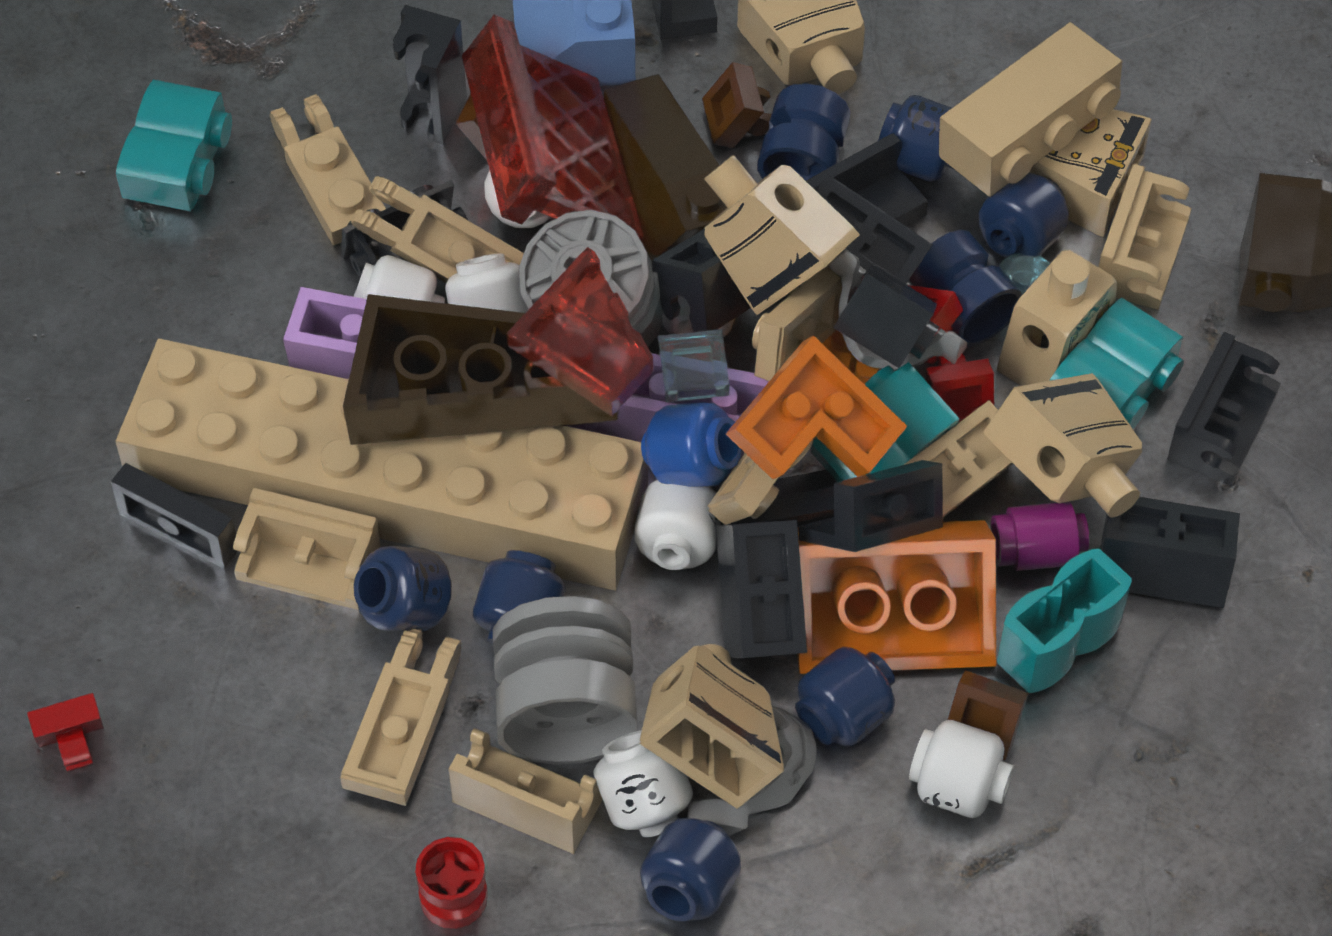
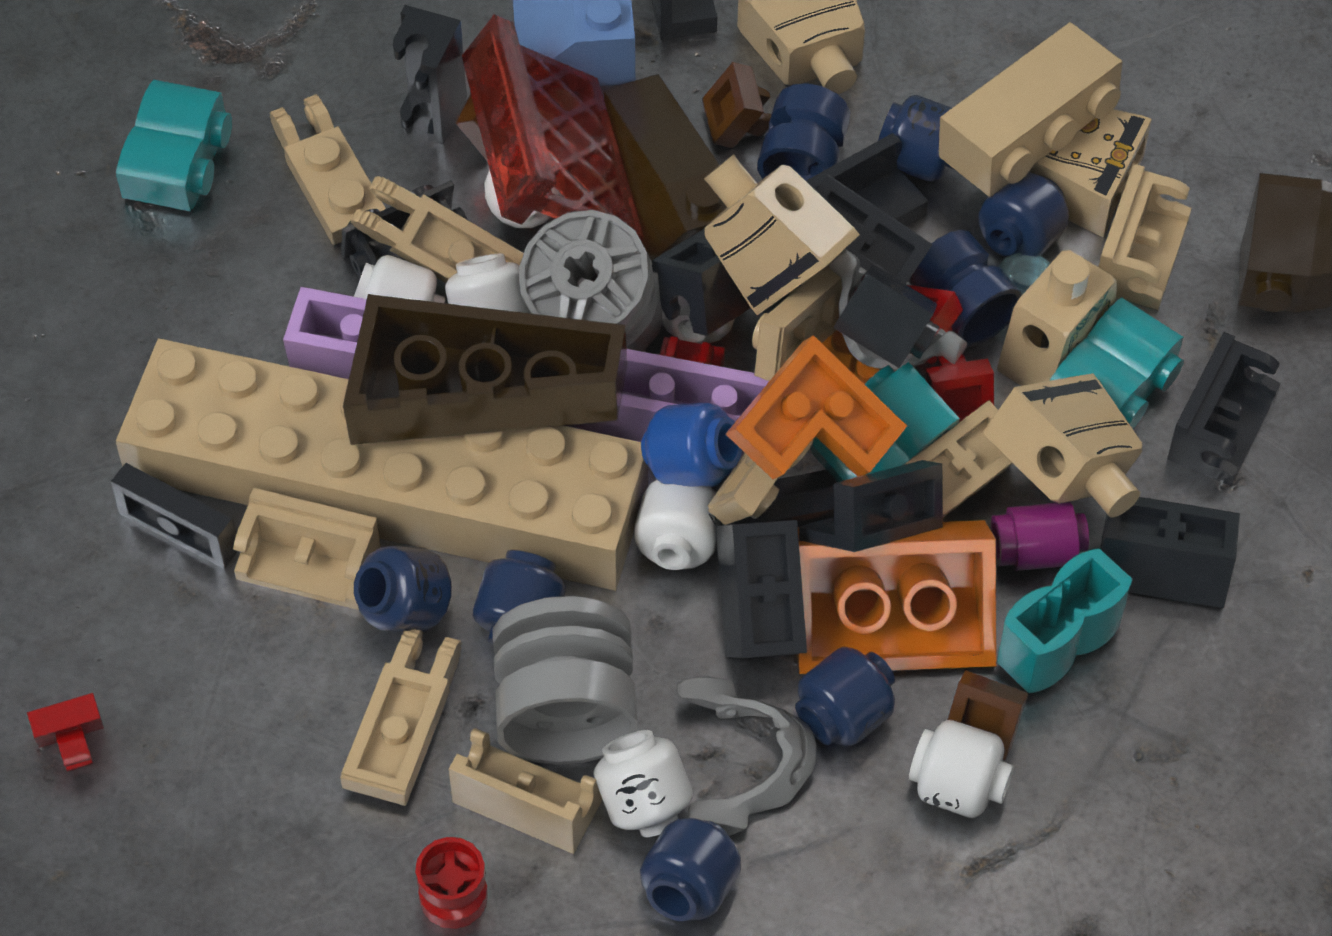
clear red wing [507,247,654,416] -> none
tan torso [640,644,784,809] -> none
clear light blue tile [658,329,730,402] -> none

